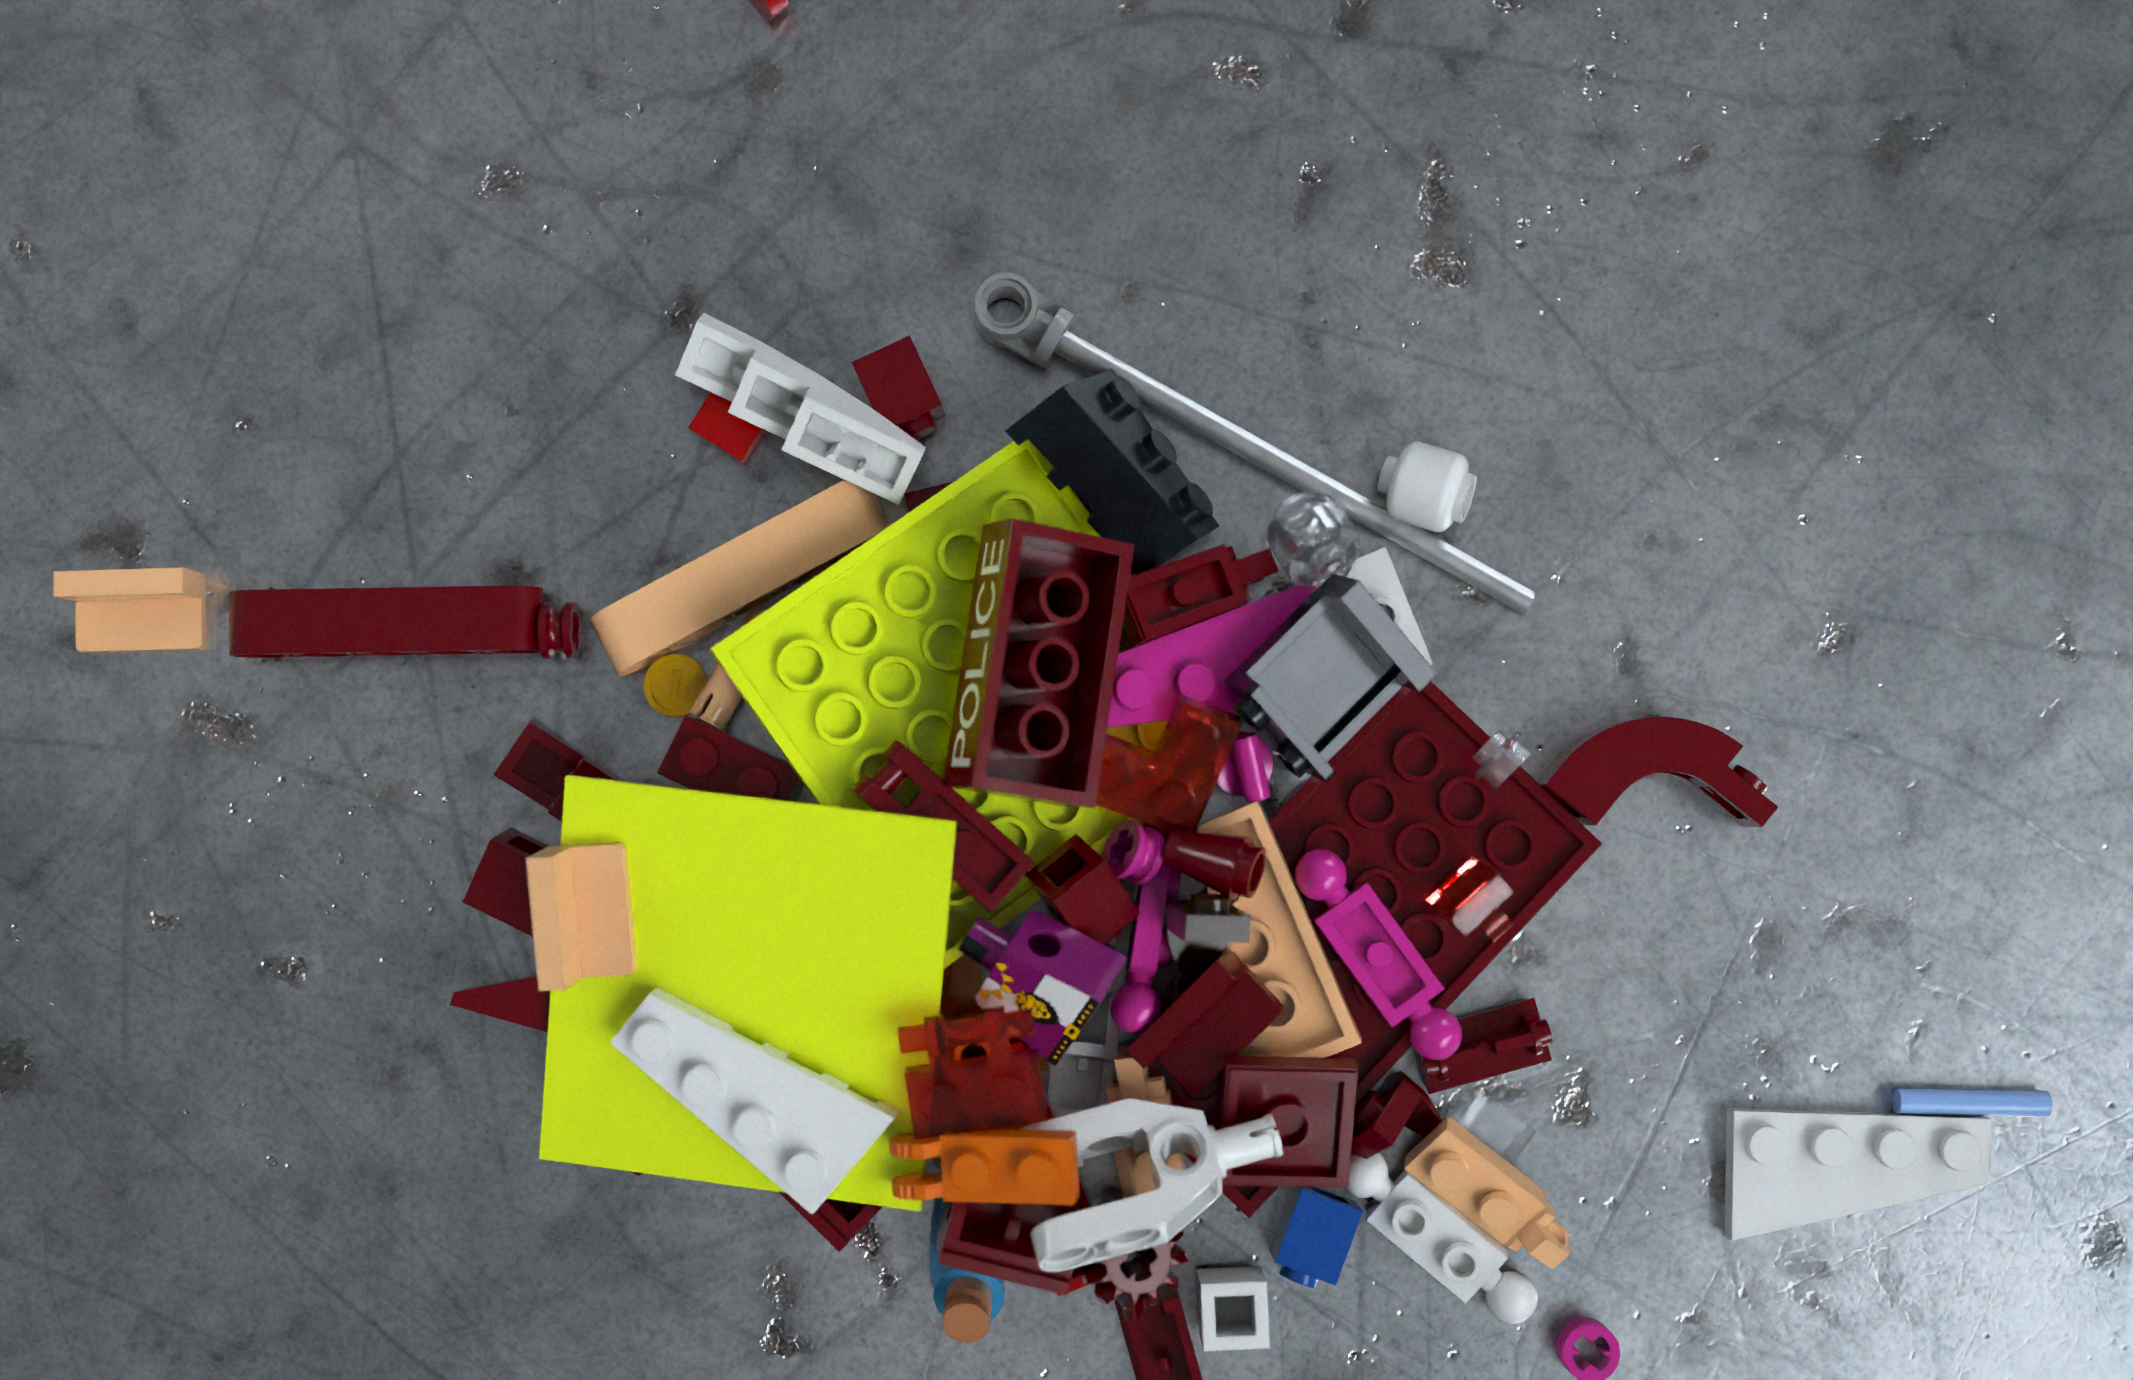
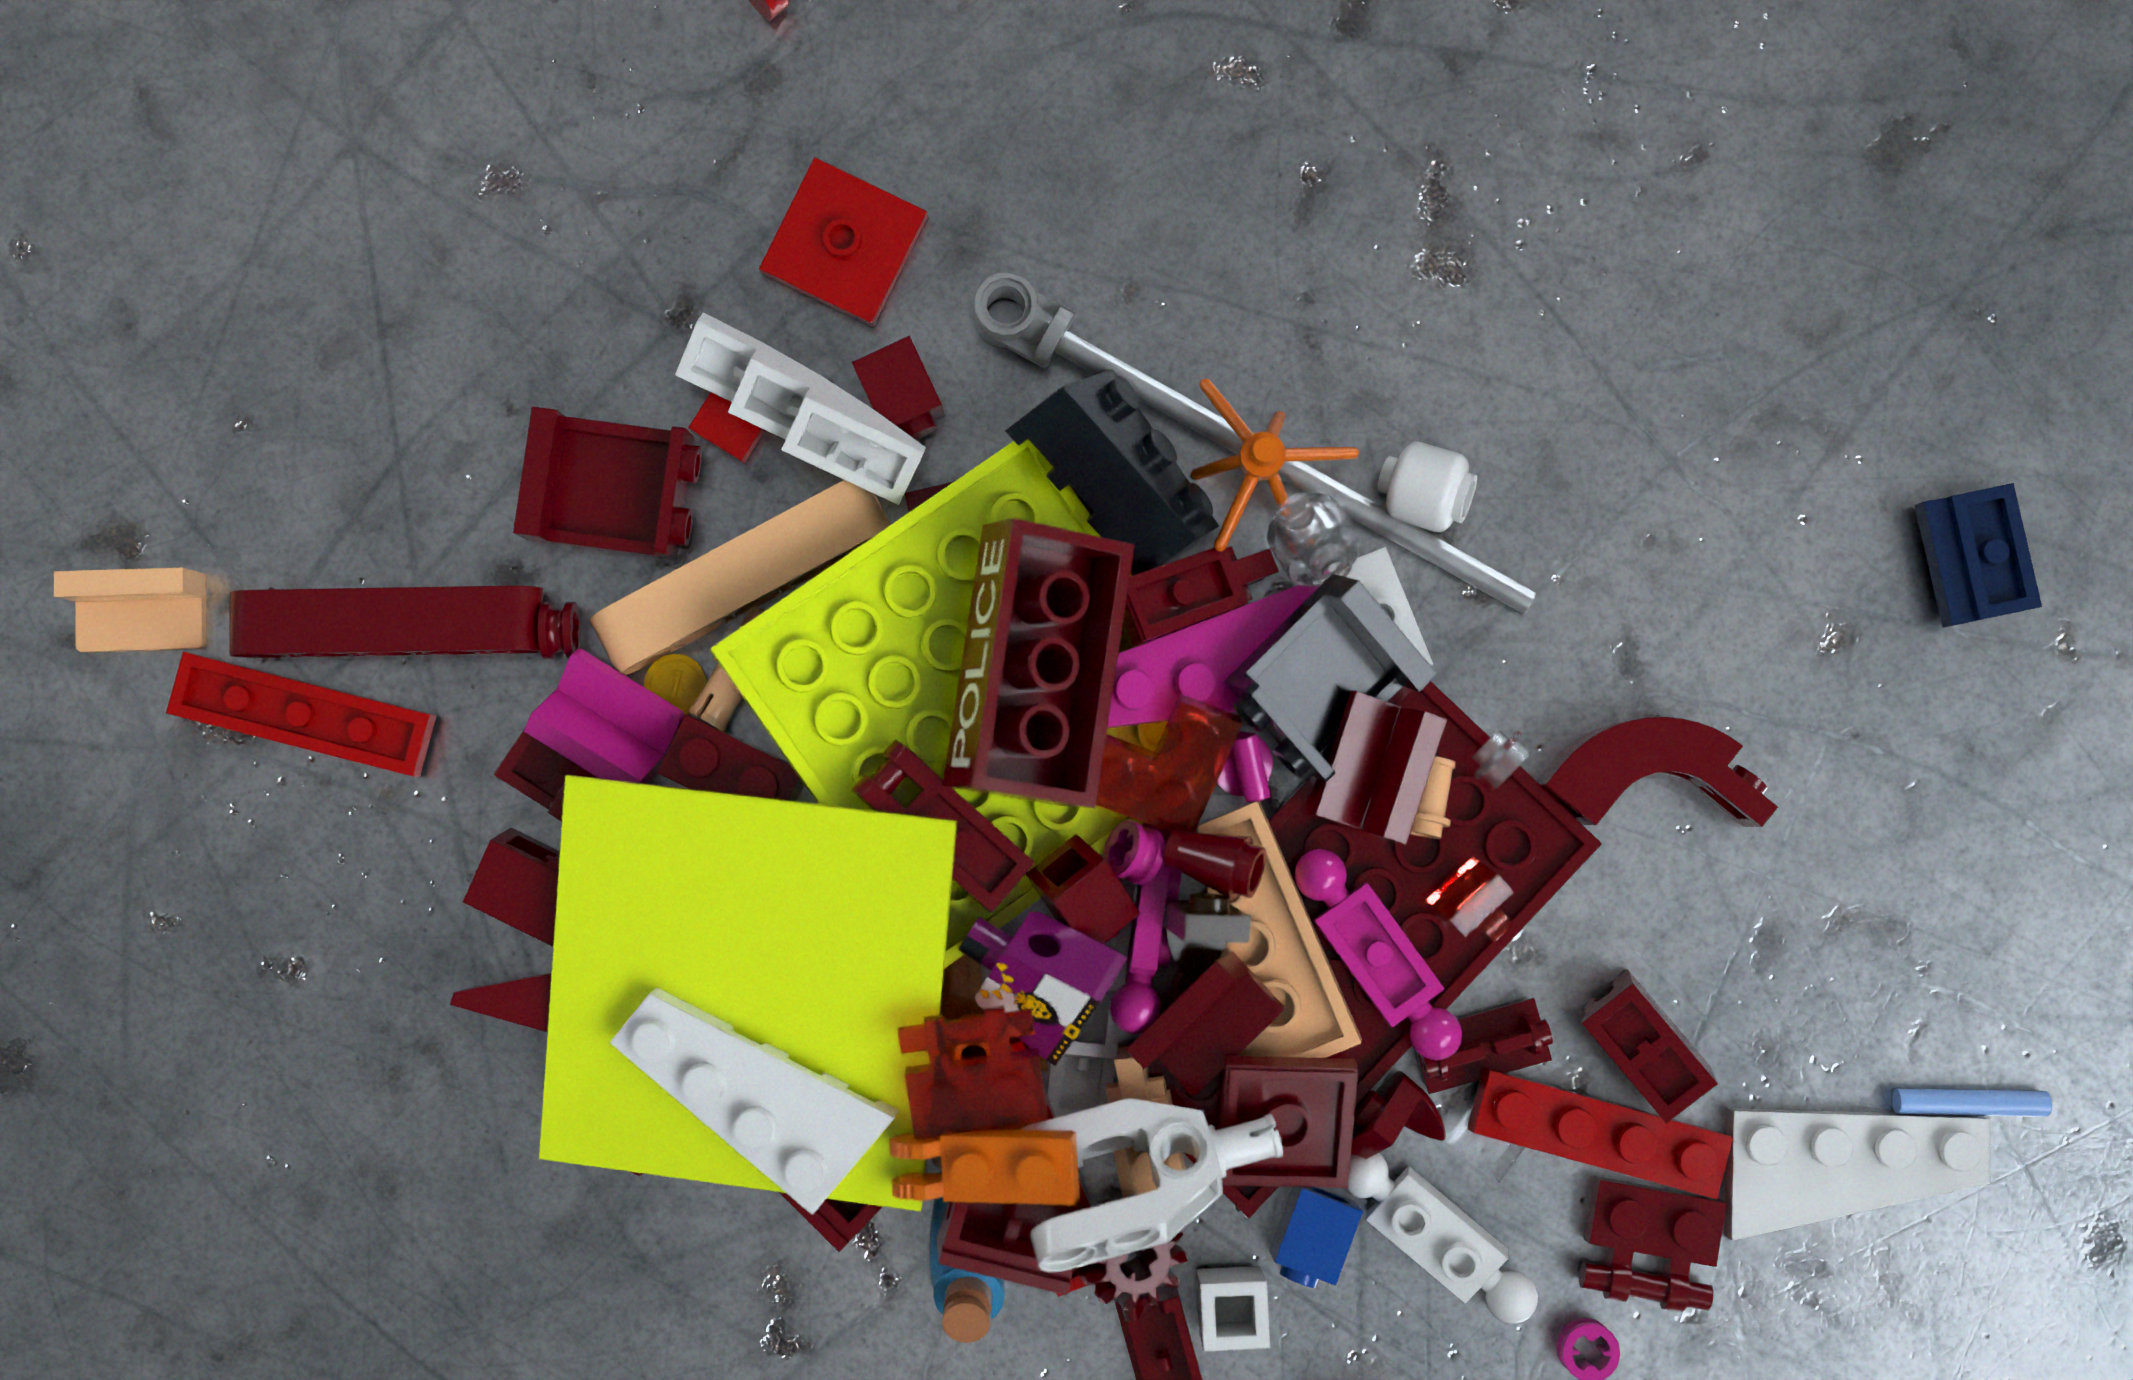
light nougat panel [526,843,637,991] -> none
light nougat hinge [1404,1117,1570,1270] -> none
none -> red plate [166,652,436,777]
none -> dark red panel [513,406,702,561]
none -> dark pink panel [524,649,685,784]
none -> red plate [759,157,928,328]
none -> orange plant [1191,378,1359,551]
none -> dark red panel [1311,690,1447,844]
none -> light nougat pin [1410,756,1456,839]
none -> red plate [1467,1067,1733,1199]
none -> dark red plate [1579,1176,1727,1313]
none -> dark red hinge [1581,969,1718,1124]
none -> dark blue plate [1915,483,2042,628]

